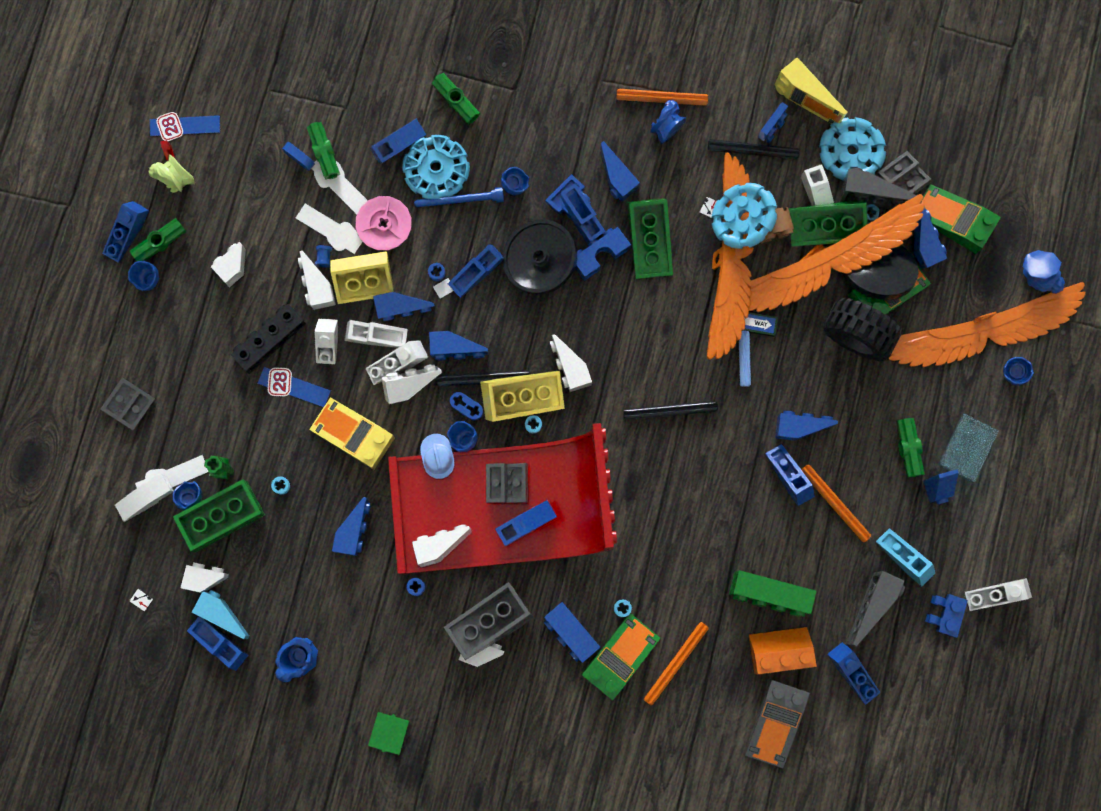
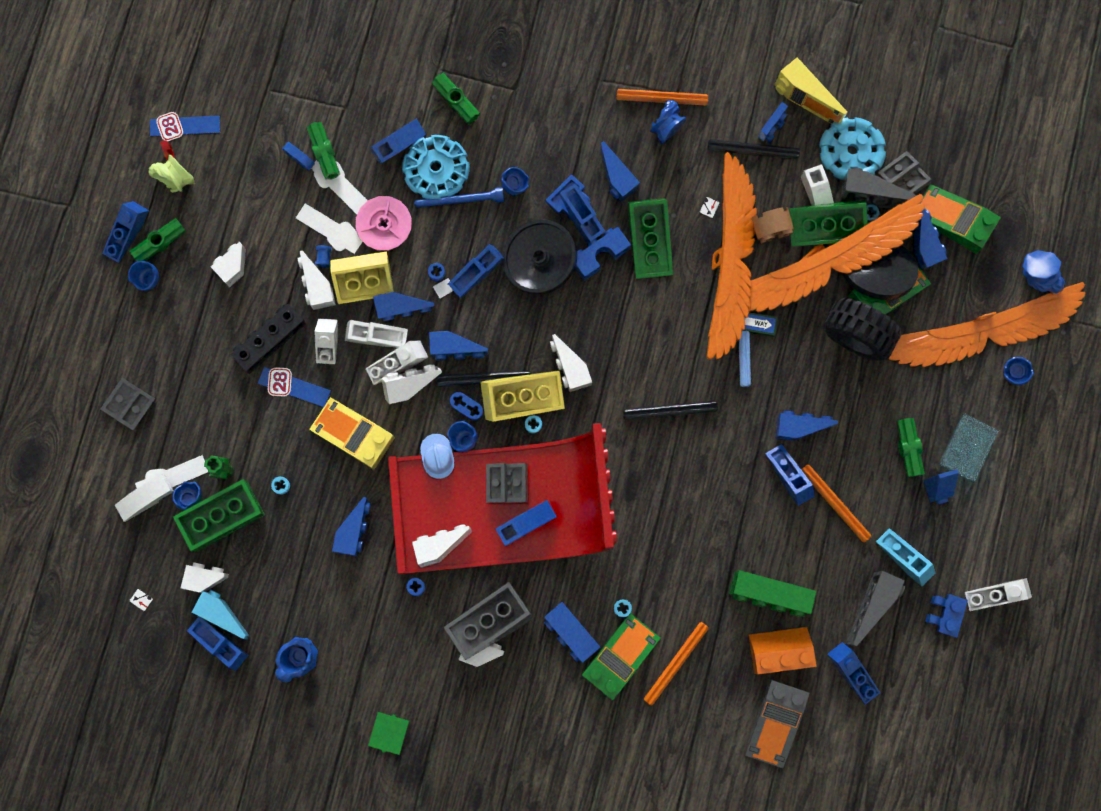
medium azure plate [712,183,777,249] -> none

